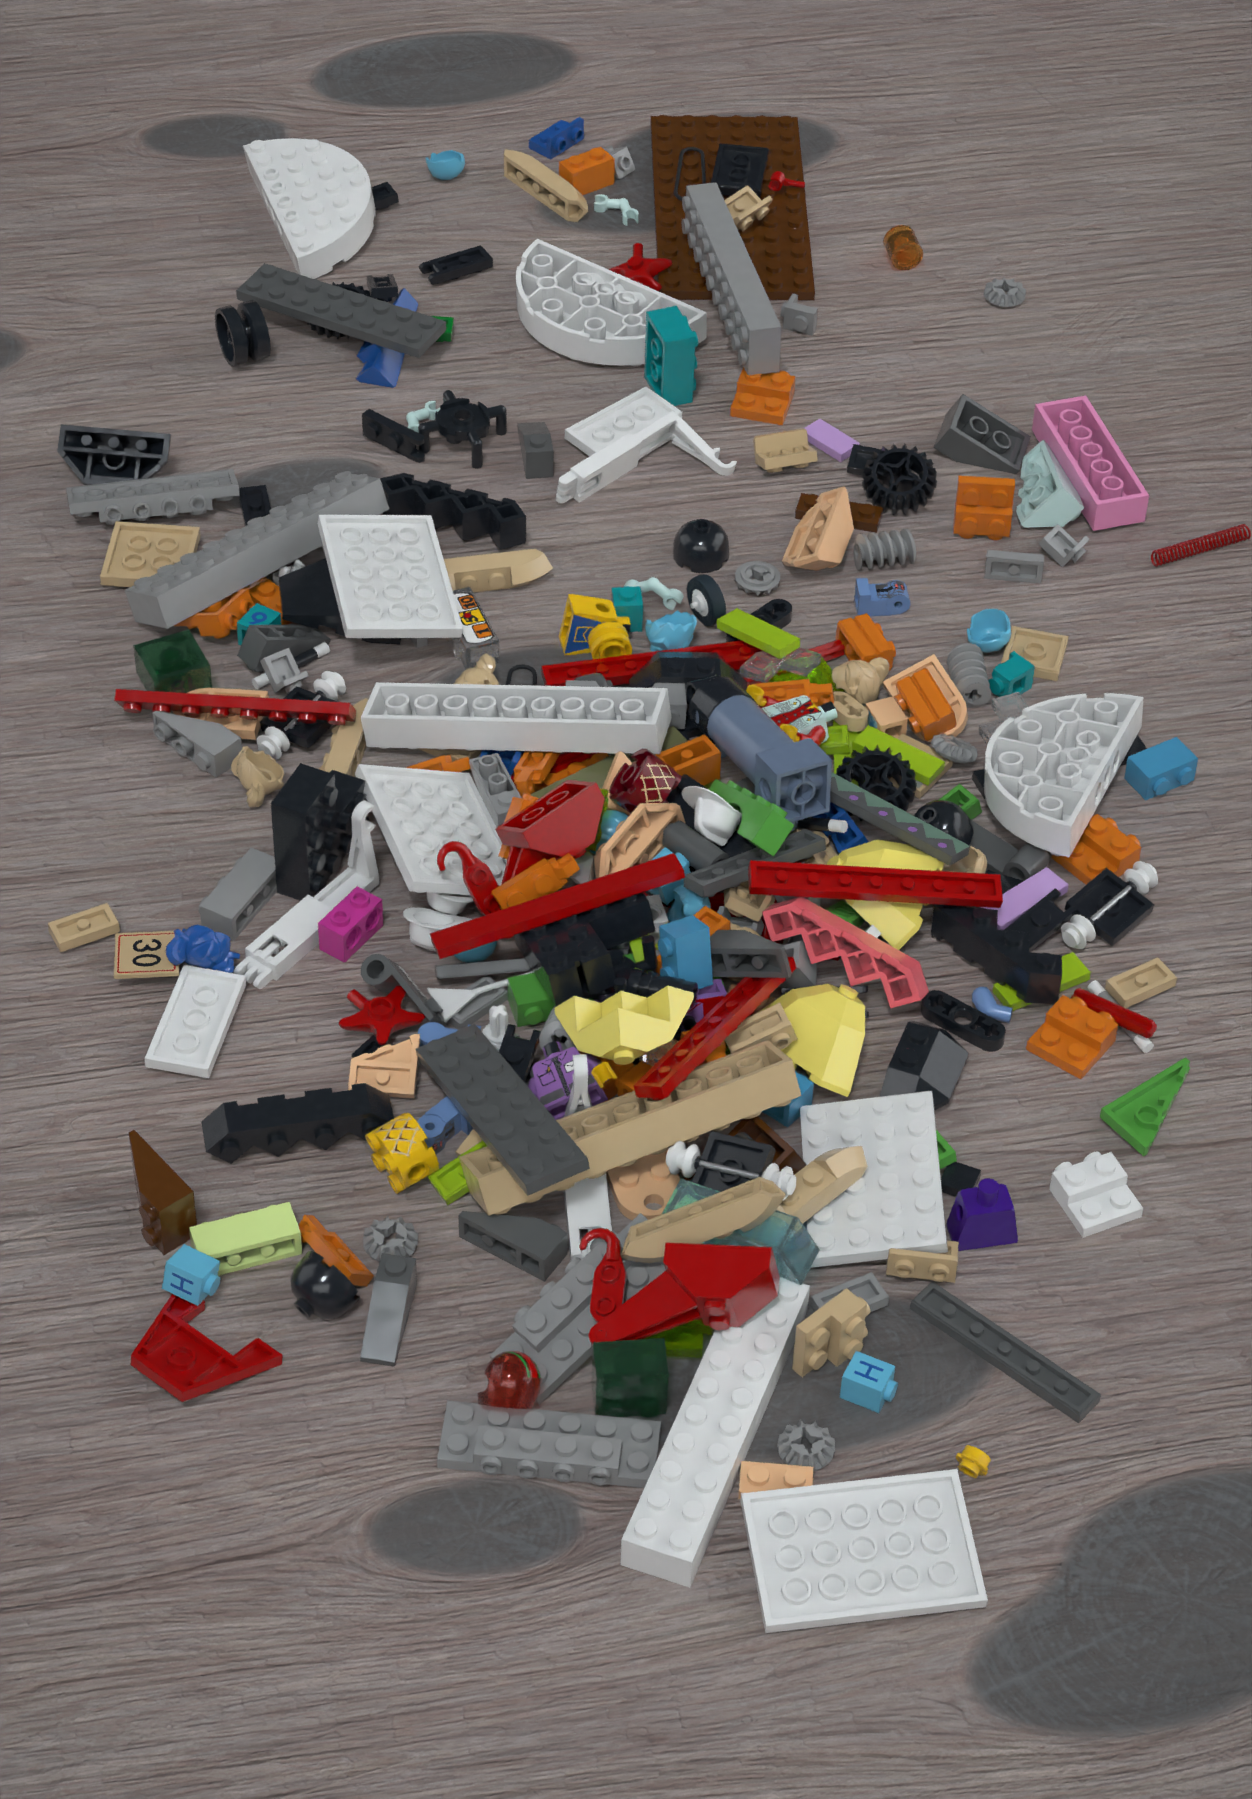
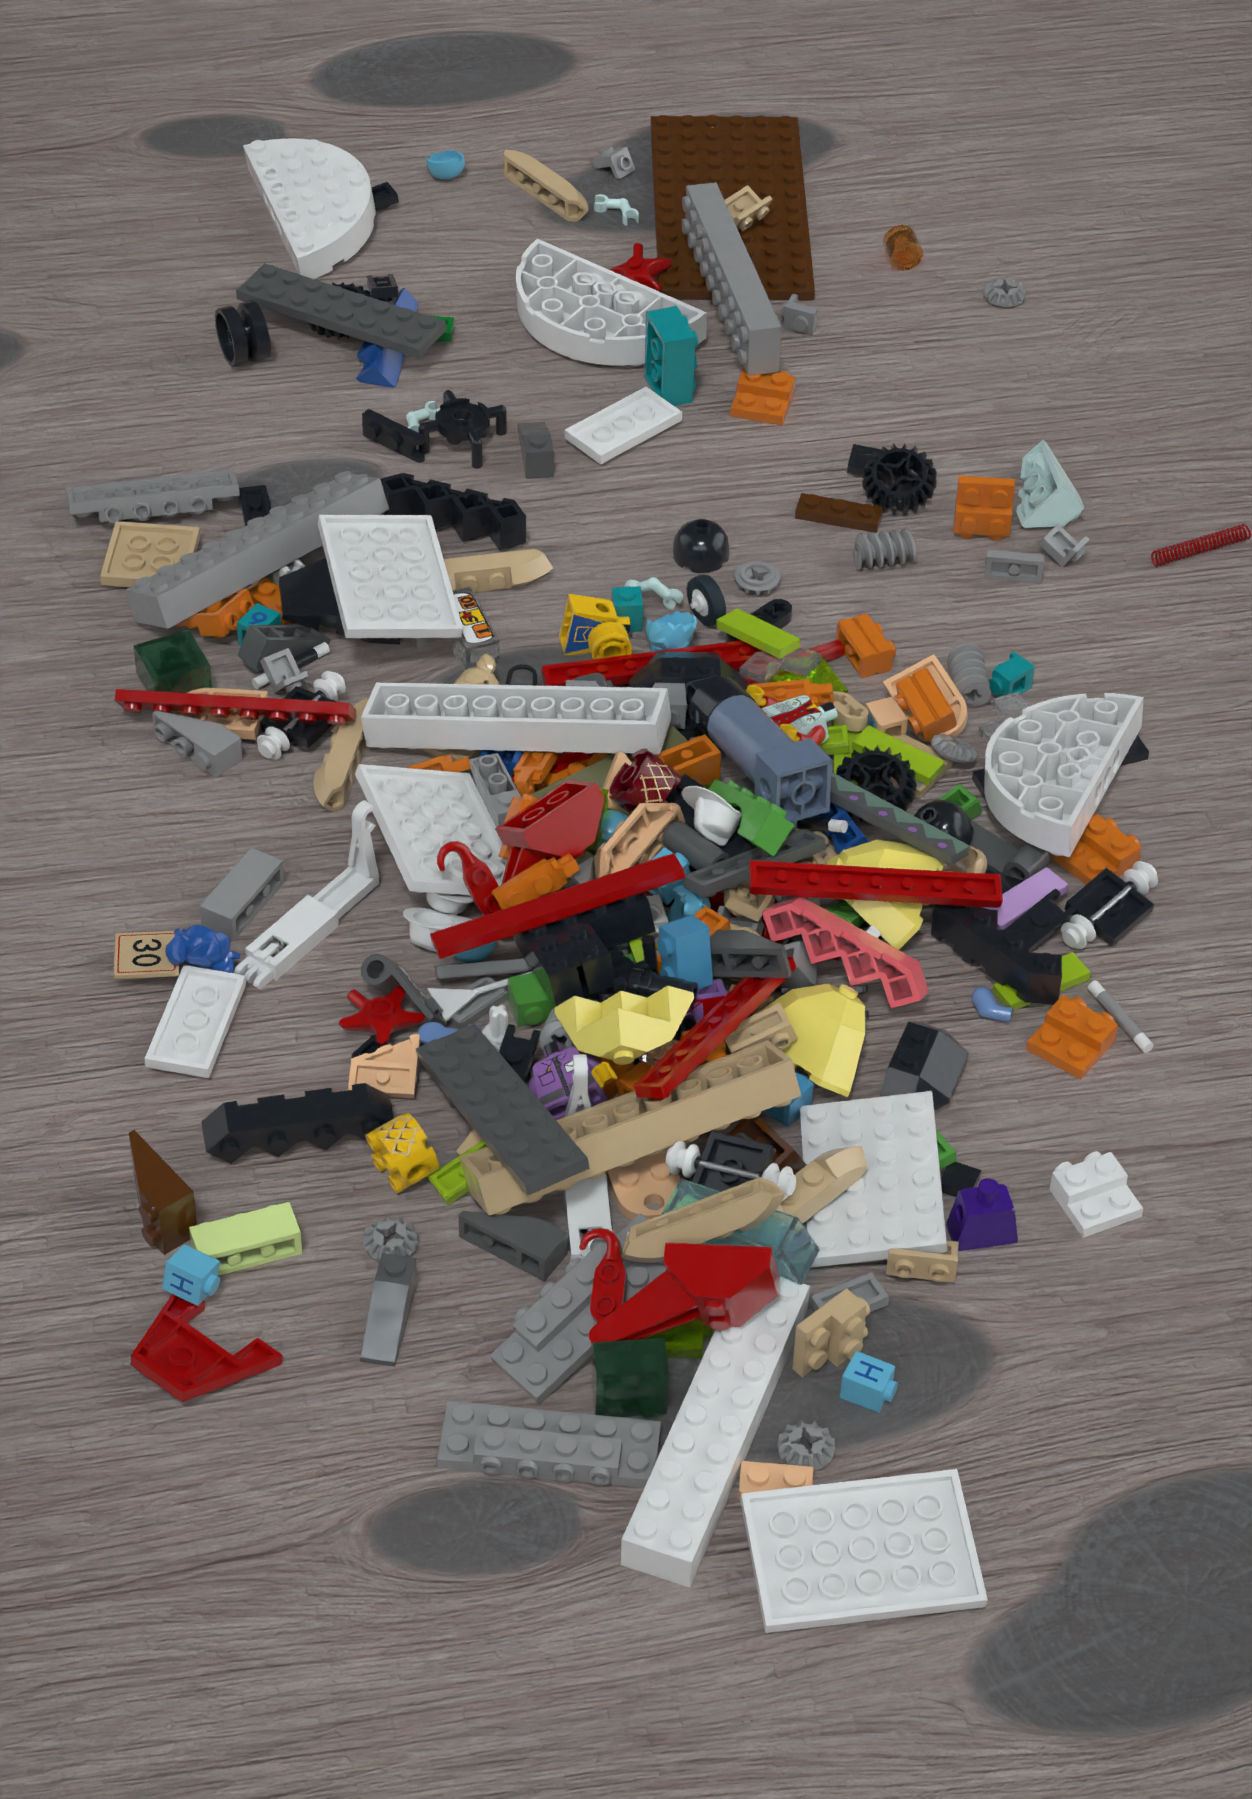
tan plate [48,903,120,952] -> none
black wedge [57,424,171,485] -> none
tan hair [231,746,284,807] -> none
black piece [271,763,369,901] -> none
black cylinder [290,1251,360,1319] -> none
orange hinge [298,1215,374,1287] -> none
dark pink brick [318,886,383,963] -> none
medium blue leg [417,1096,474,1154] -> none
black hinge [419,245,493,285] -> none
clear red helmet [477,1351,542,1409] -> none
blue bracket [529,117,584,160] -> none
white hinge [556,411,737,503] -> none
orange brick [559,146,615,195] -> none
black piece [674,147,706,201] -> none
black tile [711,143,769,198] -> none
tan bracket [753,428,818,472] -> none
red hand [768,171,805,191] -> none
light nougat wedge [782,486,854,571] -> none
lavender tile [804,419,860,462] -> none
tan hair [832,657,889,704] -> none
medium blue leg [854,578,911,616] -> none
dark grey tile [910,1281,1101,1423] -> none
black beam [921,990,1006,1052] -> none
dark grey slope [933,394,1031,474] -> none
yellow plate [956,1445,991,1478] -> none
medium azure hair [967,609,1011,653] -> none
tan tile [1001,626,1069,681] -> none
bright pink brick [1032,395,1149,531] -> none
red axle [1071,988,1157,1038] -> none
bright green wing [1100,1057,1190,1156] -> none
tan plate [1105,957,1177,1008] -> none
dark azure brick [1124,737,1198,800] -> none

